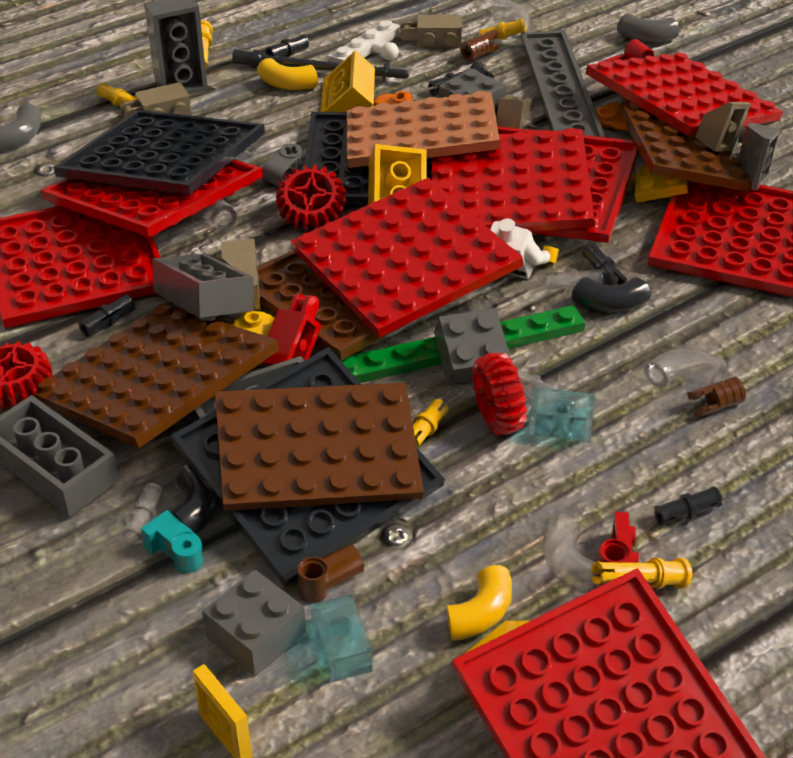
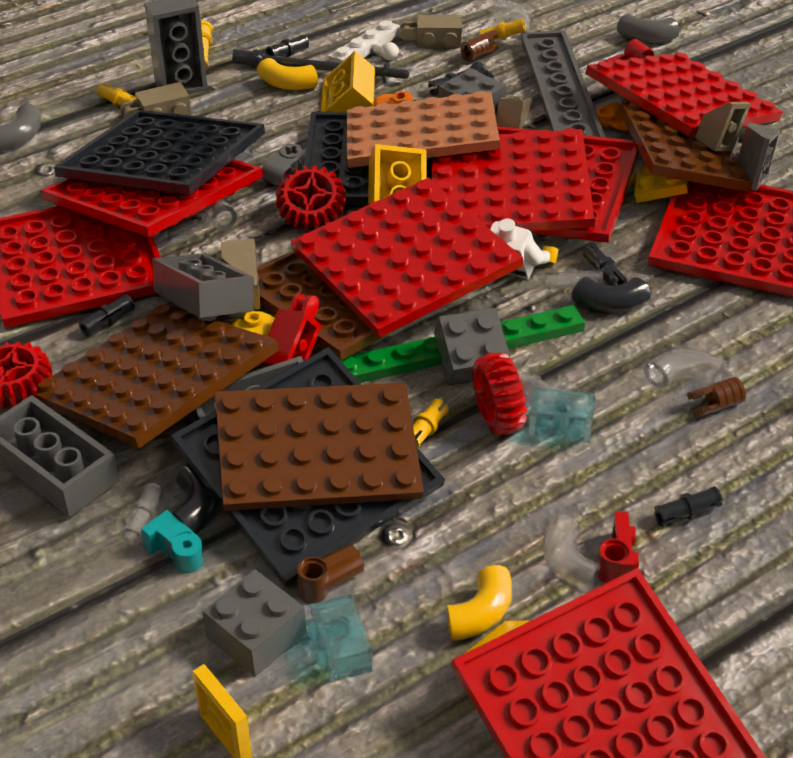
yellow pin [590,558,692,589] -> none

